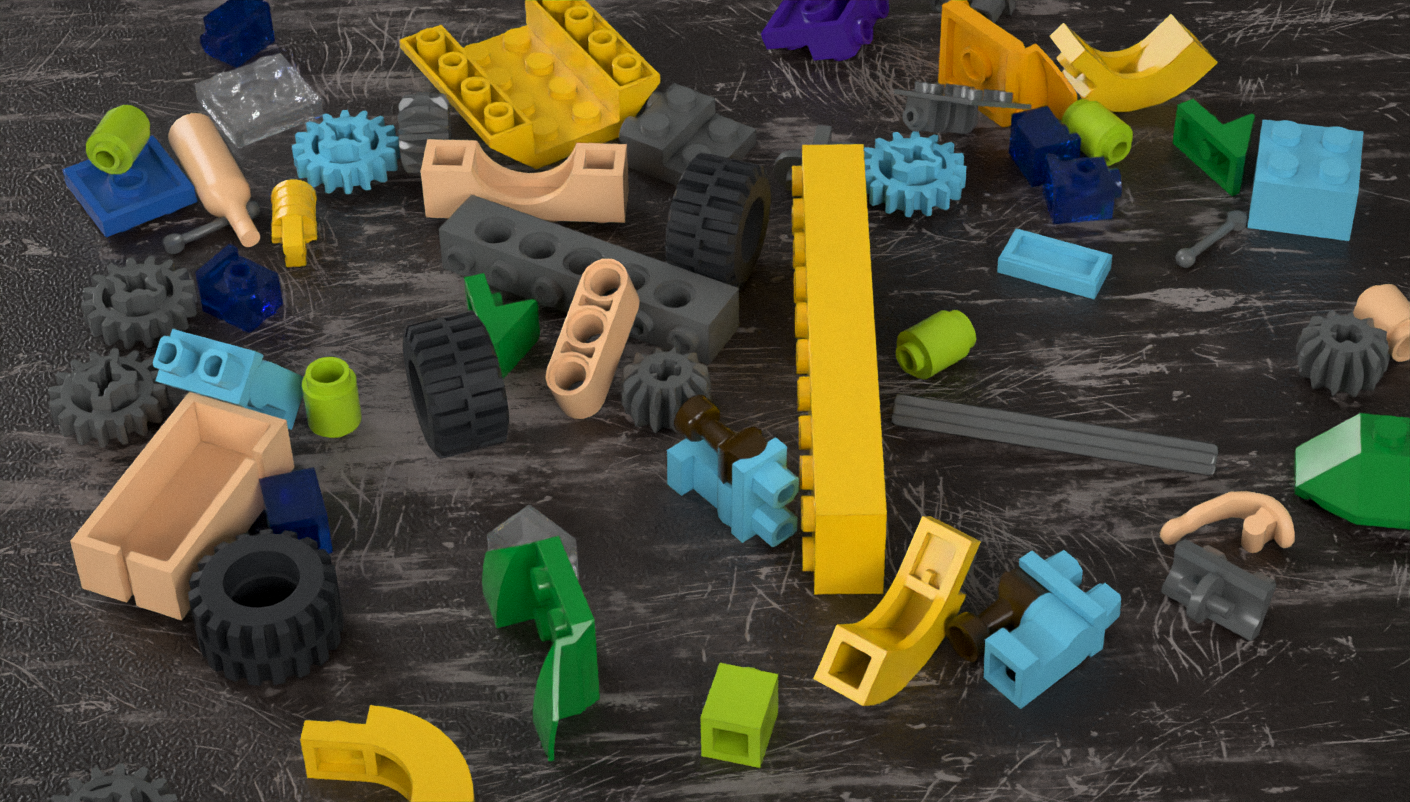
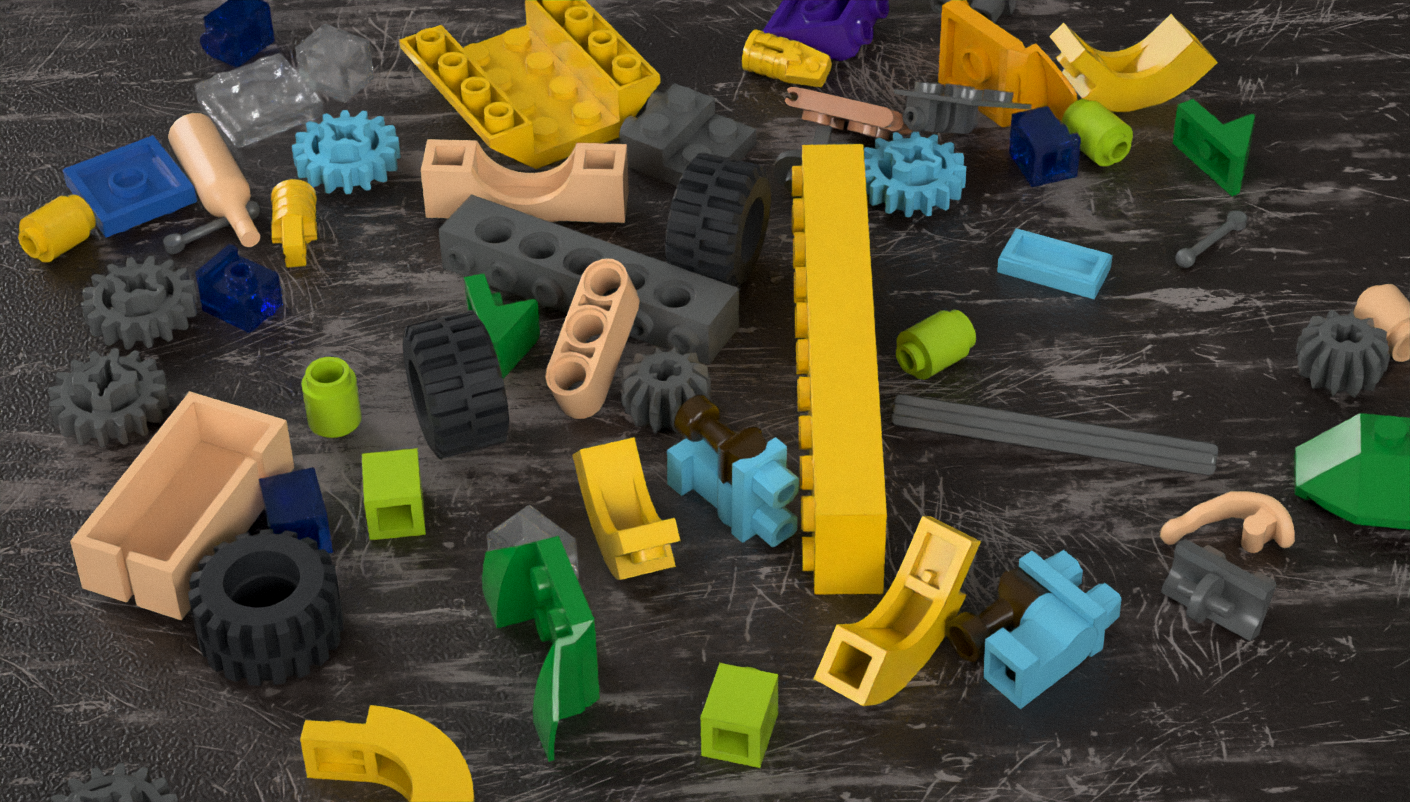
lime brick [86,105,150,174] -> none
medium azure hips [153,329,303,430] -> none
dark grey gear [398,91,452,175] -> none
clear blue brick [1042,153,1122,225] -> none
medium azure brick [1247,119,1364,241] -> none
none -> yellow brick [18,194,96,262]
none -> clear brick [295,23,374,103]
none -> lime brick [362,448,426,540]
none -> yellow arch [572,437,680,580]
none -> yellow hinge [742,29,832,87]
none -> nougat plate [785,87,913,141]

